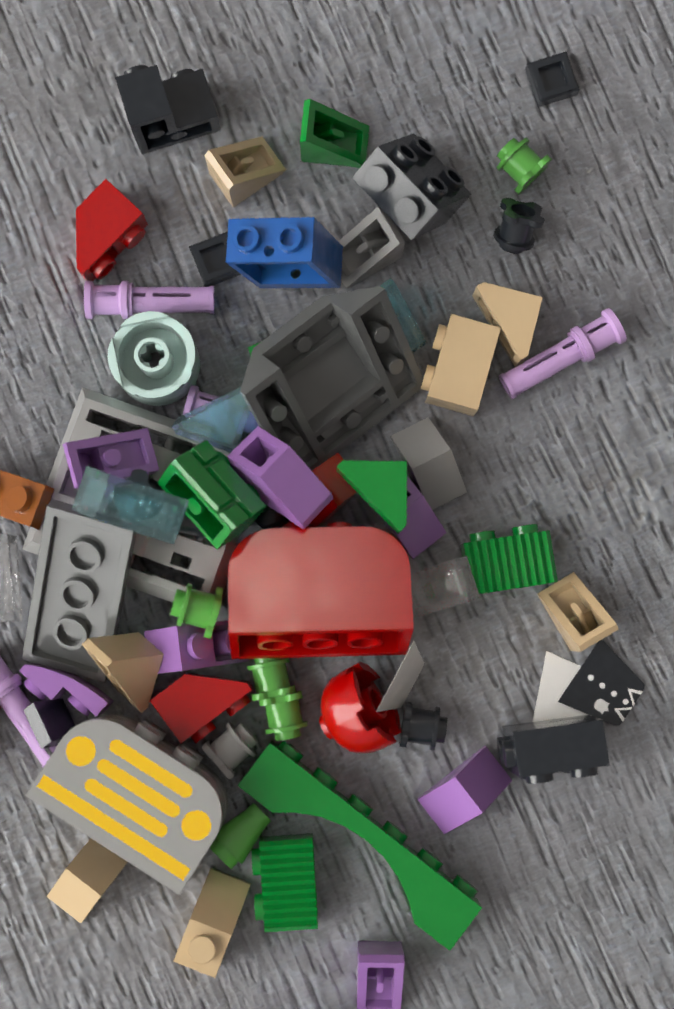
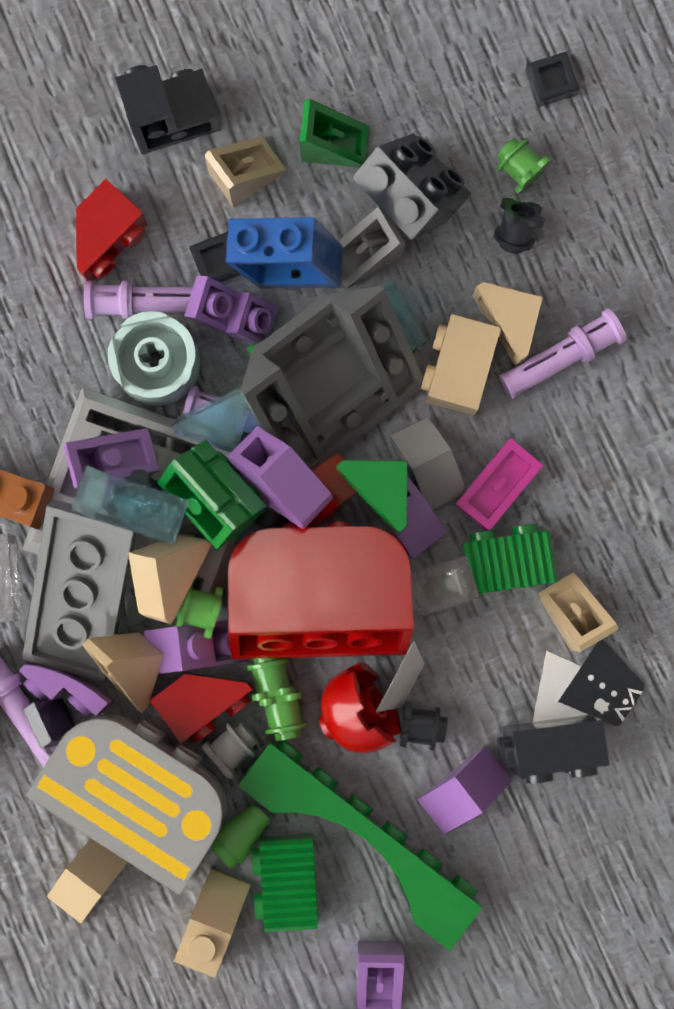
none -> tan slope [128,534,212,624]
none -> medium lavender slope [184,276,278,345]
none -> dark pink plate [454,438,543,531]

